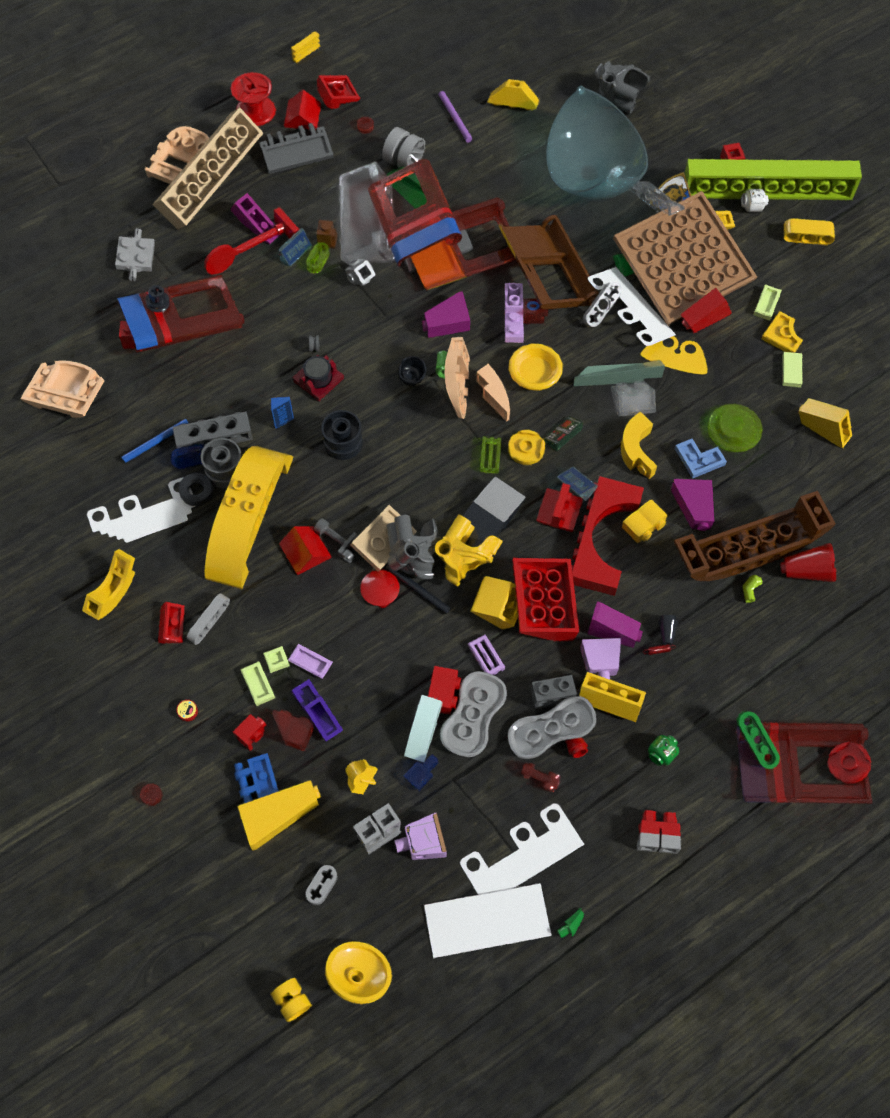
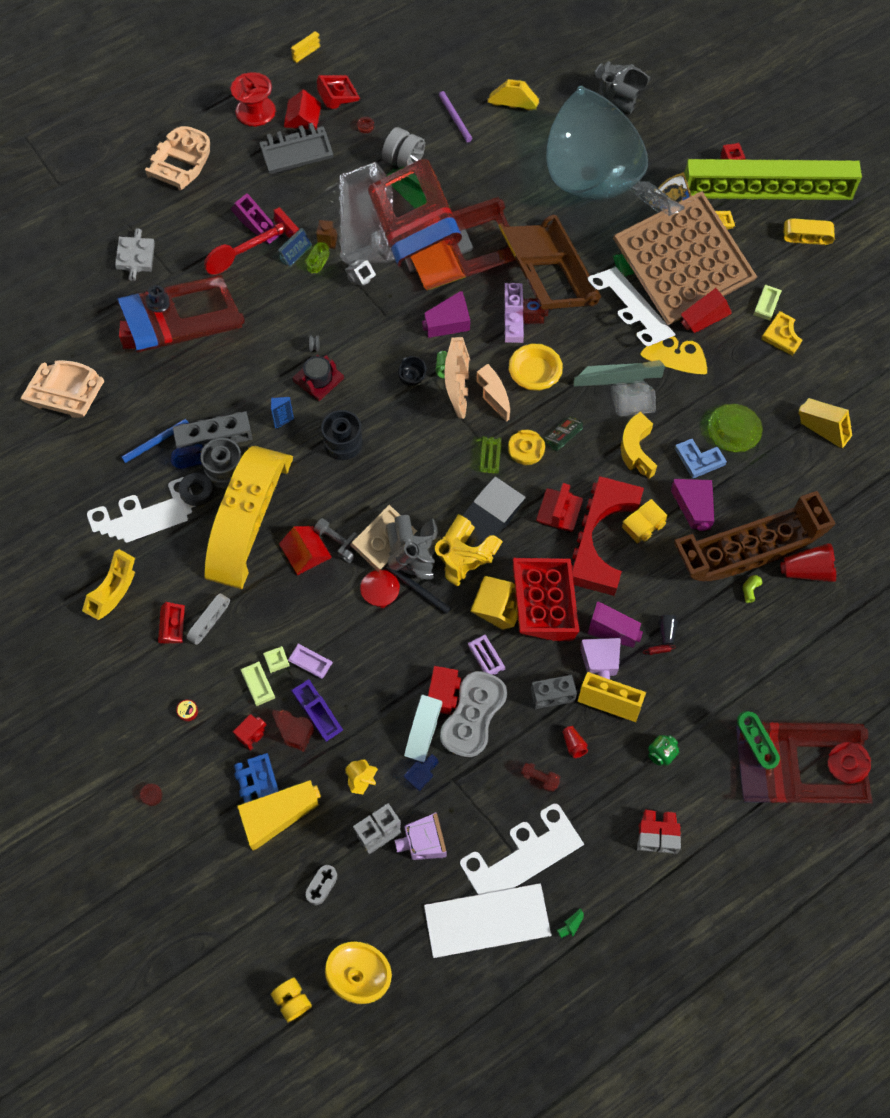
tan brick [153,107,263,230] -> none
light grey plate [508,696,596,759] -> none
slope [557,467,598,501] -> none
light grey beam [583,282,622,327] -> none
white head [741,189,768,212] -> none
yellowish green tile [782,352,802,387] -> none

